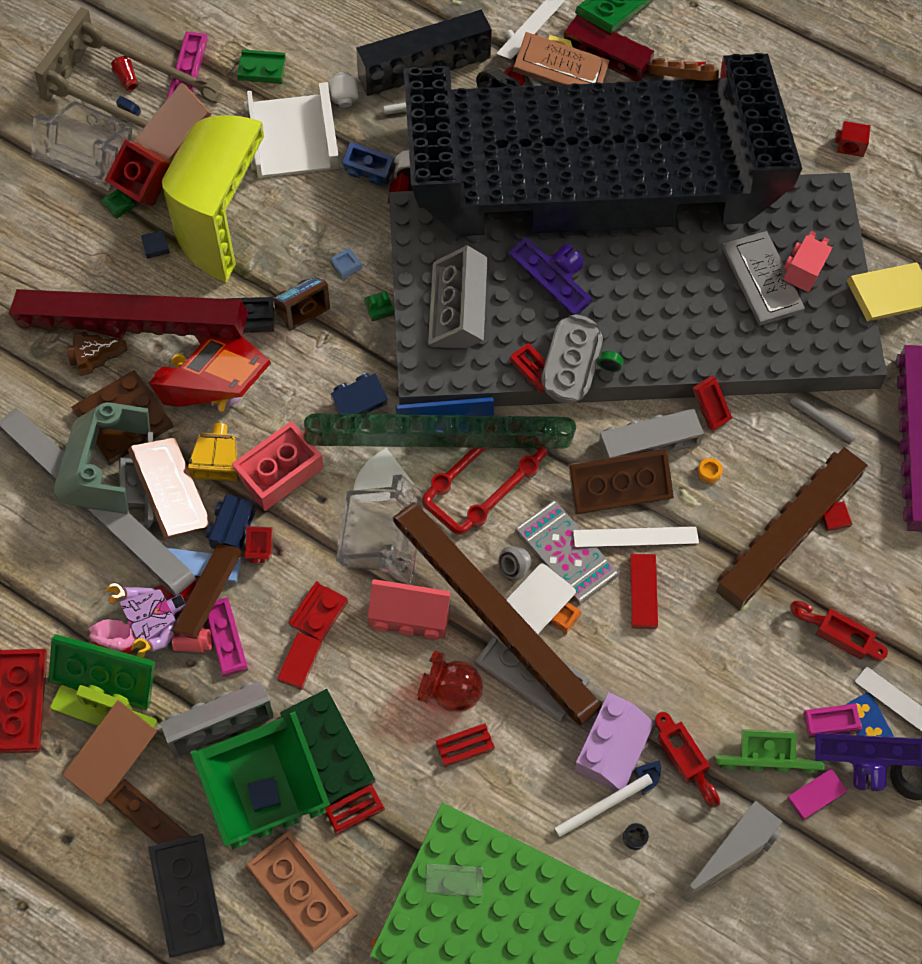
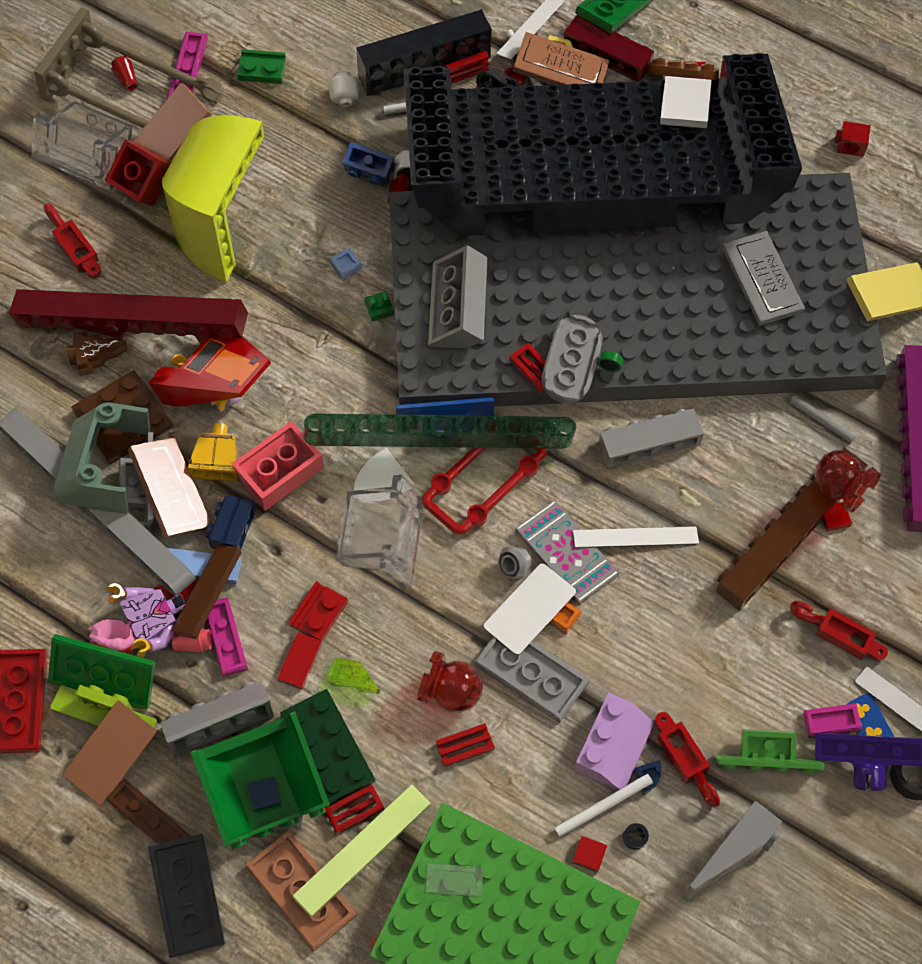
green tile [102,189,135,219] -> none
dark blue tile [116,96,141,116] -> none
dark blue tile [141,230,170,259] -> none
black plate [226,297,274,333] -> none
red bracket [243,526,273,563] -> none
white panel [244,82,339,178] -> none
reddish brown slope [273,276,330,331] -> none
dark blue brick [331,373,388,424] -> none
coral slope [368,579,450,640] -> none
reddish brown beam [392,502,601,725] -> none
dark purple plate [509,237,592,315] -> none
reddish brown tile [568,449,674,514] -> none
red tile [630,554,658,629] -> none
red tile [692,376,732,431] -> none
light orange tile [697,458,723,484] -> none
coral hinge [783,231,832,292] -> none
dark pink tile [787,768,848,821] -> none
none -> red piece [43,203,101,278]
none -> yellowish green tile [293,785,431,918]
none -> clear neon green slope [328,658,380,694]
none -> red tile [446,51,489,84]
none -> red tile [572,836,608,873]
none -> white tile [660,76,711,128]
none -> clear red tile [814,450,881,513]

